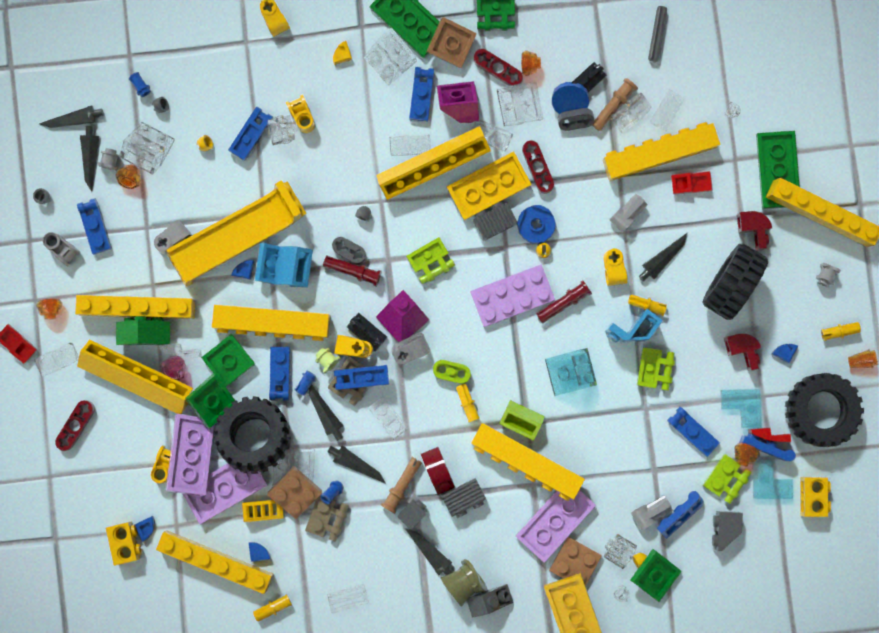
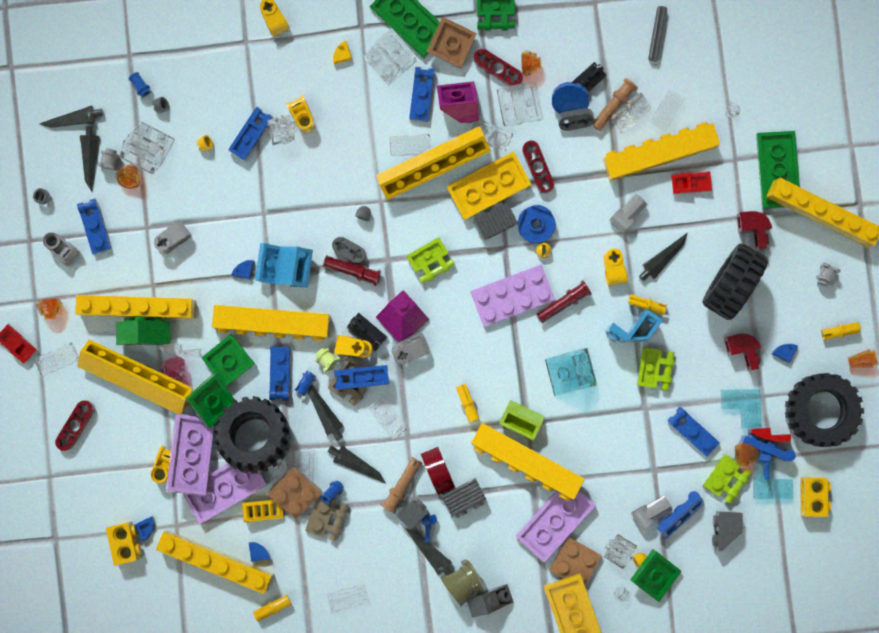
yellow panel [166,180,307,287] -> none
lime plate [433,360,471,384] -> none
none -> blue hand [421,514,437,542]
none -> blue hand [759,452,771,480]

